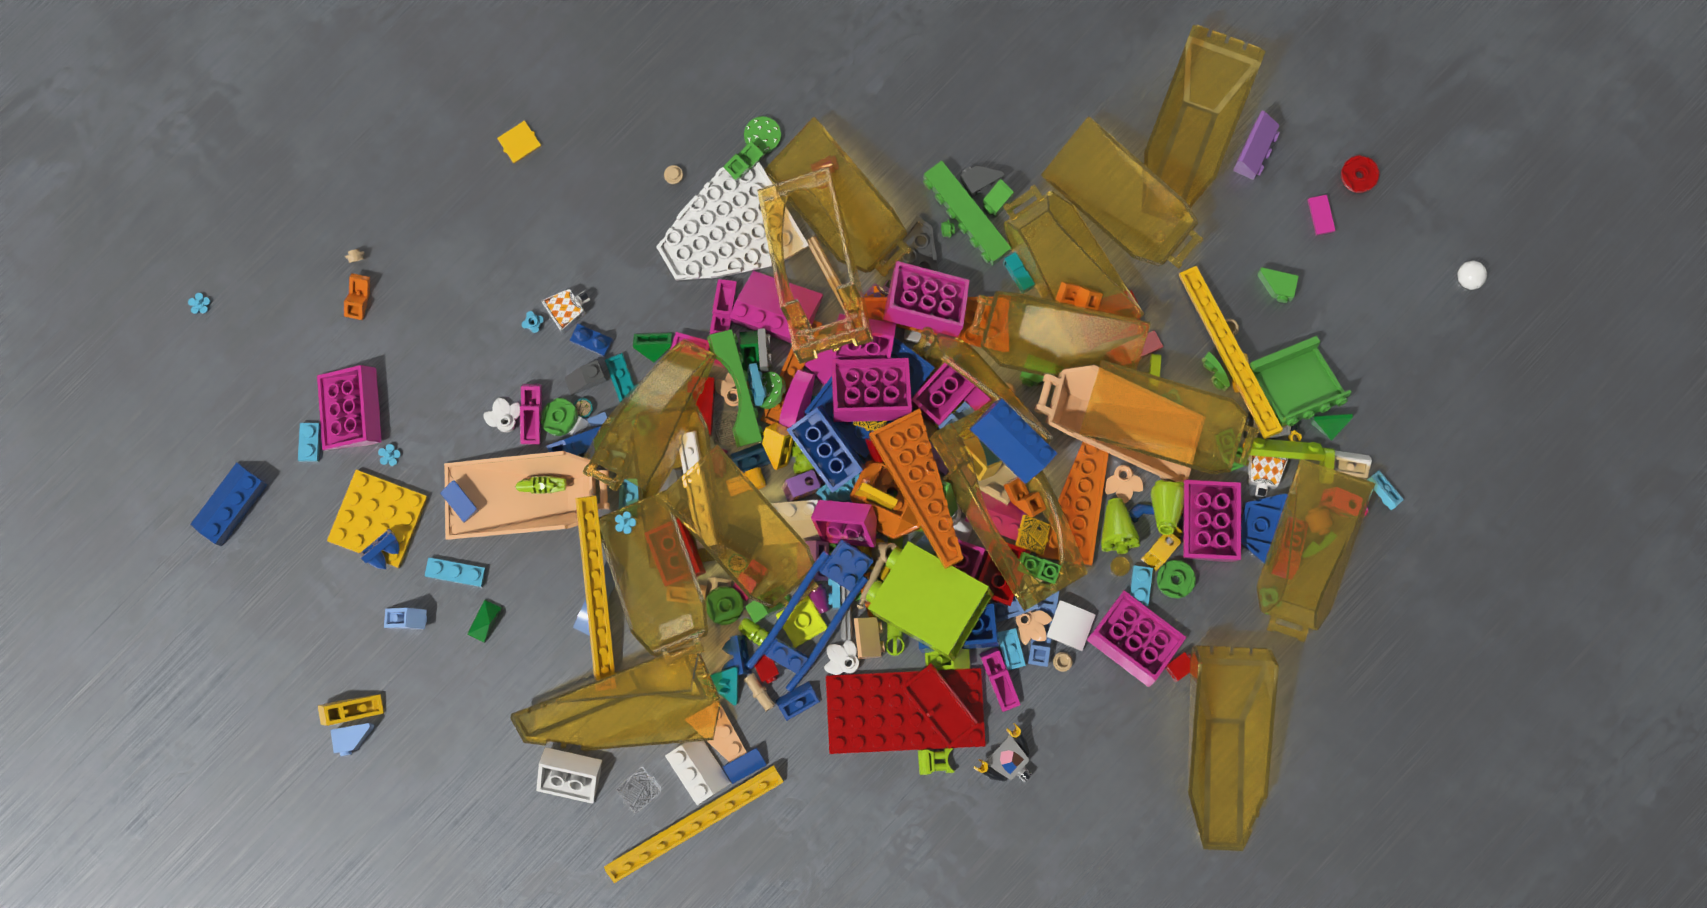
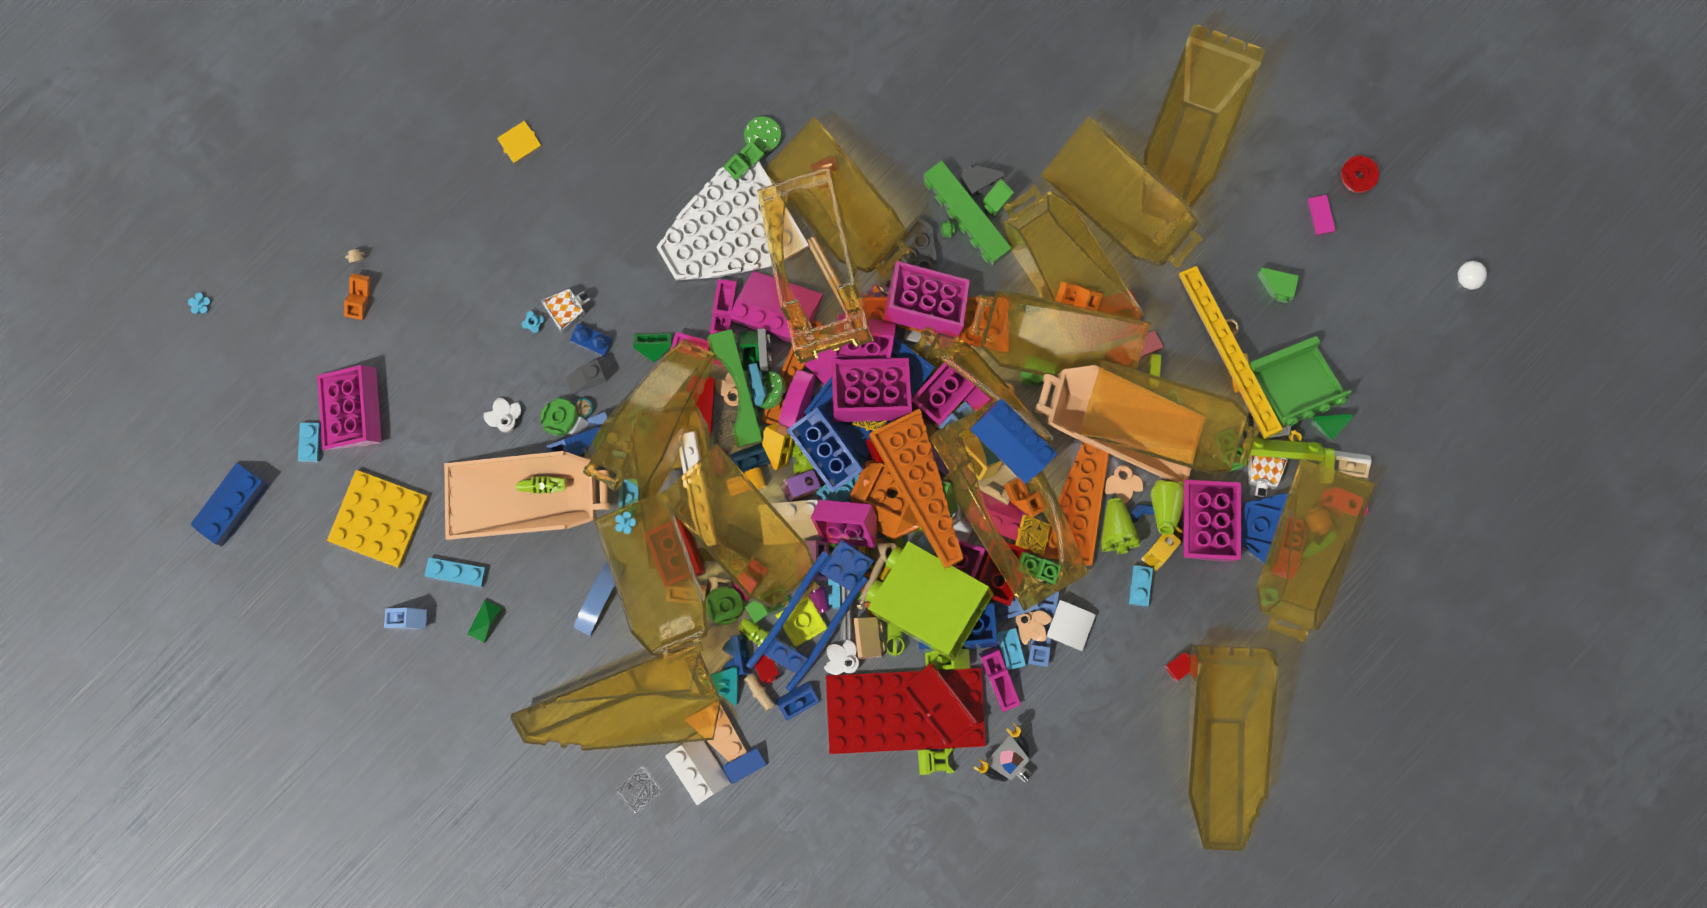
yellow slope [317,694,384,726] -> none
light blue slope [331,723,374,757] -> none
blue tile [359,528,399,569] -> none
medium azure plant [378,444,401,466] -> none
slope [440,480,479,523] -> none
dark pink slope [520,384,542,444] -> none
white slope [536,747,602,804] -> none
yellow plate [575,495,616,691] -> none
yellow plate [604,765,784,883] -> none
teal tile [605,353,641,412] -> none
tan plate [664,165,683,184] -> none
yellow tile [854,483,898,510] -> none
teal piece [1003,252,1035,295] -> none
tan plate [1053,652,1072,672] -> none
dark pink slope [1087,590,1187,687] -> none
clear yellow tile [1110,557,1130,577] -> none
bright green plate [1156,560,1196,599] -> none
bright green slope [1201,352,1230,391] -> none
medium lavender slope [1233,110,1280,180] -> none
medium azure plate [1366,470,1404,510] -> none

